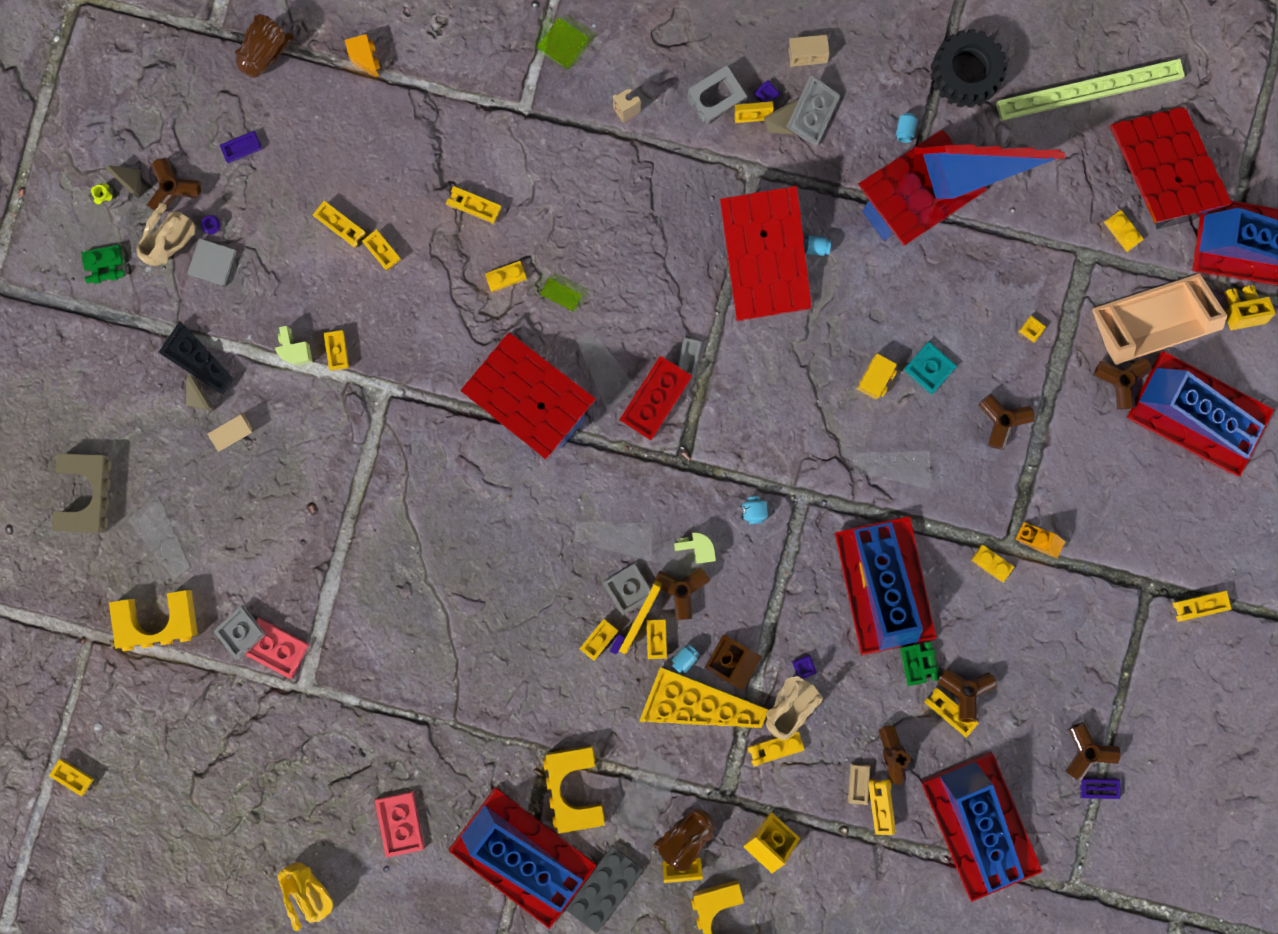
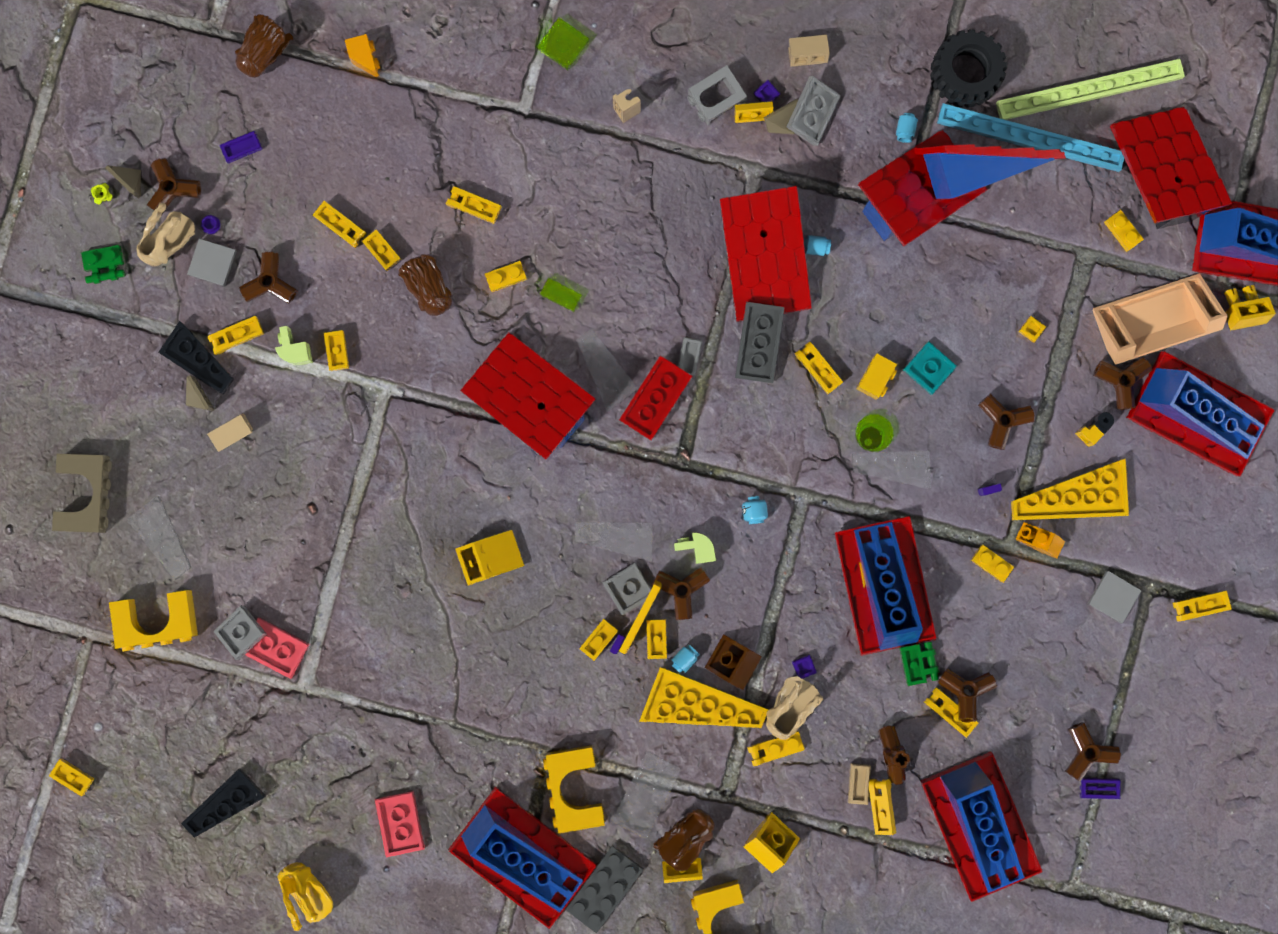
none -> black wing [181,768,266,838]
none -> yellow plate [208,316,264,355]
none -> reddish brown piece [239,252,298,304]
none -> reddish brown hair [398,254,452,316]
none -> yellow slope [455,530,525,585]
none -> dark grey plate [735,302,784,383]
none -> yellow plate [794,341,843,395]
none -> clear neon green tile [855,414,894,452]
none -> medium azure plate [937,103,1124,172]
none -> dark purple tile [978,483,1002,496]
none -> yellow wing [1011,458,1129,520]
none -> leg [1075,412,1114,447]
none -> light grey tile [1087,571,1141,624]

